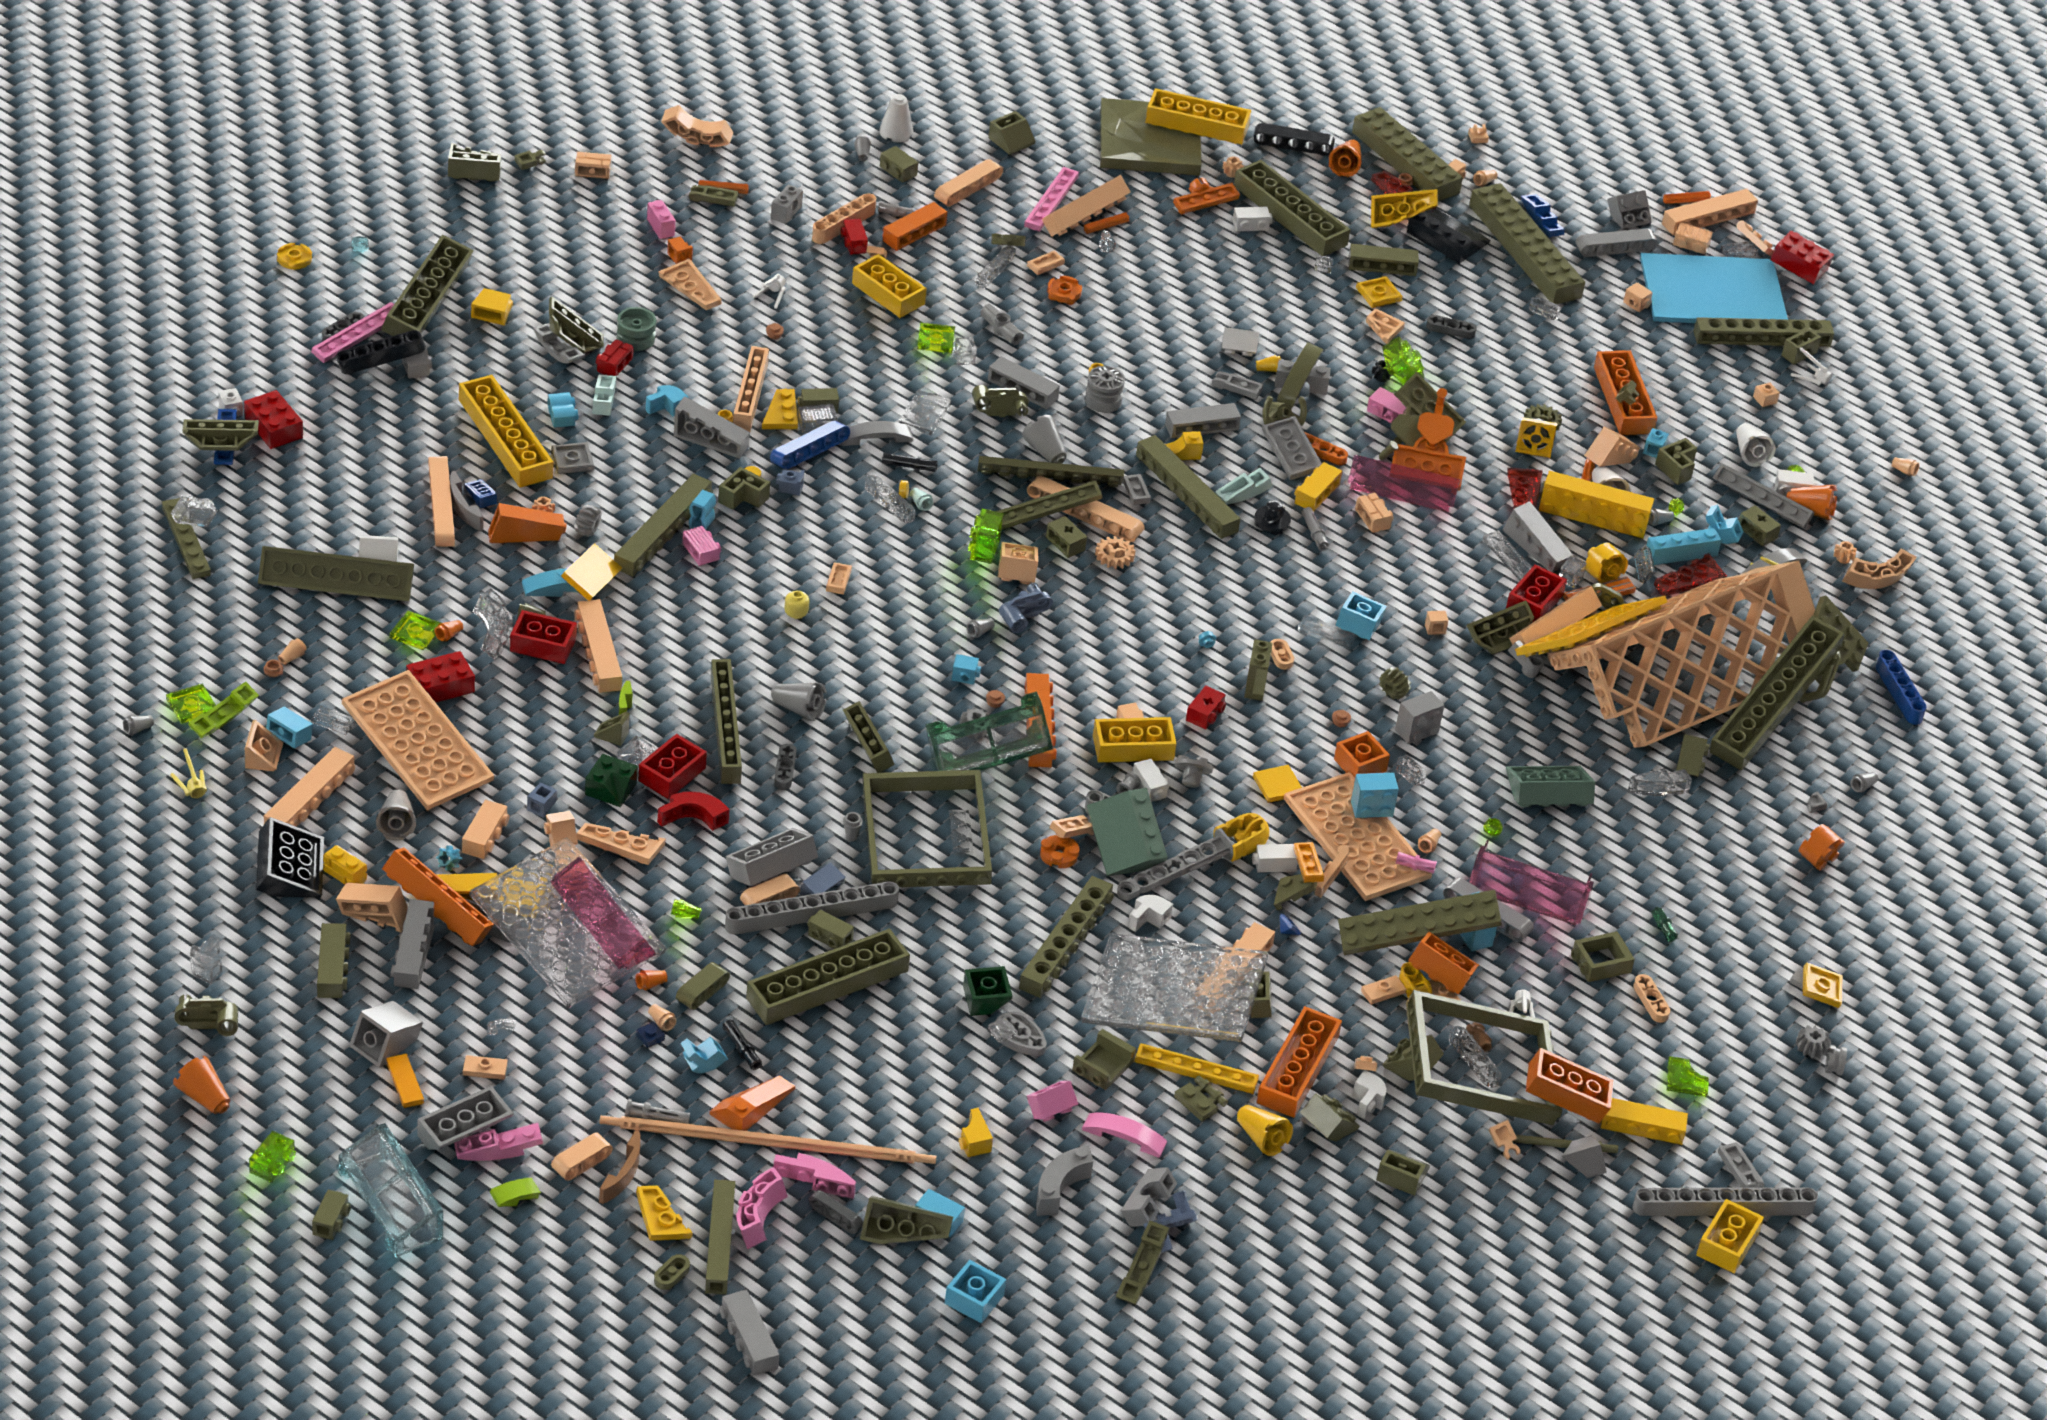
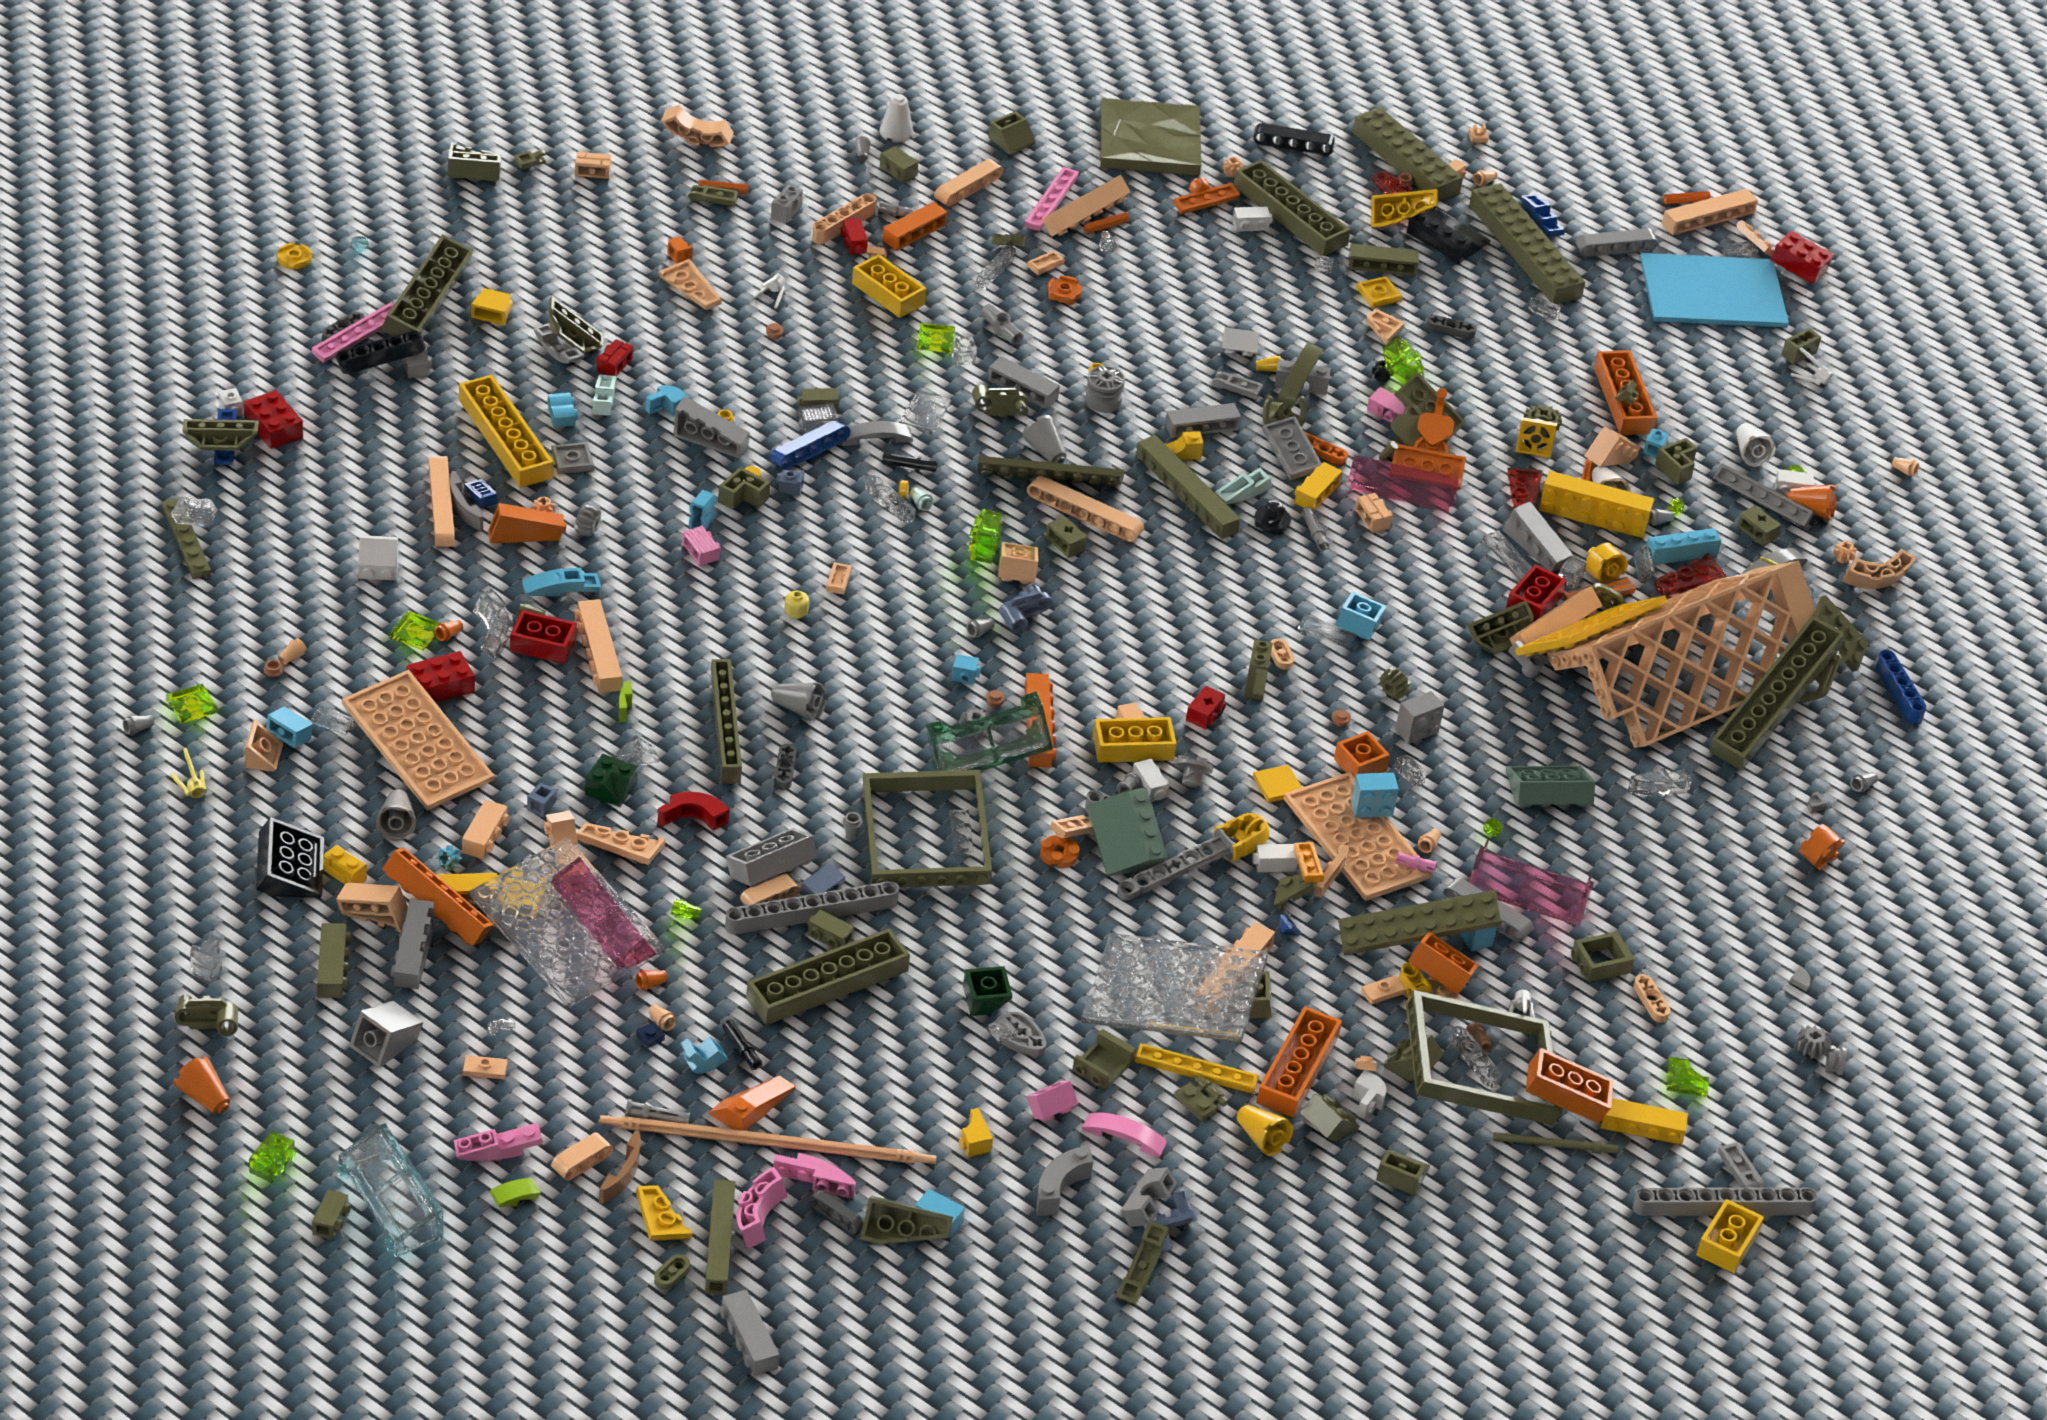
lime slope [188,681,259,738] -> none
olive plate [258,546,415,602] -> none
light nougat brick [264,747,355,827] -> none
light orange tile [386,1054,424,1108] -> none
light grey slope [418,1086,514,1150] -> none
tile [561,543,622,601] -> none
olive slope [594,711,630,746] -> none
olive brick [614,473,713,577] -> none
sand green wheel [616,307,656,351] -> none
red brick [638,734,707,799] -> none
bright pink brick [647,200,676,239] -> none
olive beam [676,962,730,1010] -> none
light nougat brick [733,346,769,432] -> none
yellow wing [762,389,798,429] -> none
olive brick [843,701,895,773] -> none
medium azure brick [945,1260,1006,1323] -> none
olive plate [992,481,1102,531] -> none
olive brick [1019,876,1114,998] -> none
light nougat gear [1095,536,1136,569] -> none
light grey plate [1123,474,1151,505] -> none
white brick [1129,895,1173,932] -> none
yellow brick [1145,88,1252,145] -> none
medium azure plate [1199,631,1217,648] -> none
orange cone [1329,140,1361,177] -> none
light nougat plate [1425,610,1449,635] -> none
light nougat plate [1489,1120,1520,1160] -> none
light grey slope [1561,1135,1606,1179] -> none
light grey slope [1607,190,1653,229] -> none
light nougat brick [1623,282,1653,312] -> none
clear green axle [1651,907,1678,942] -> none
light nougat brick [1673,222,1713,255] -> none
olive brick [1676,734,1710,777] -> none
olive brick [1693,317,1834,347] -> none
medium azure brick [1706,505,1744,544] -> none
light nougat plate [1753,382,1780,407] -> none
yellow tile [1803,962,1843,1008] -> none

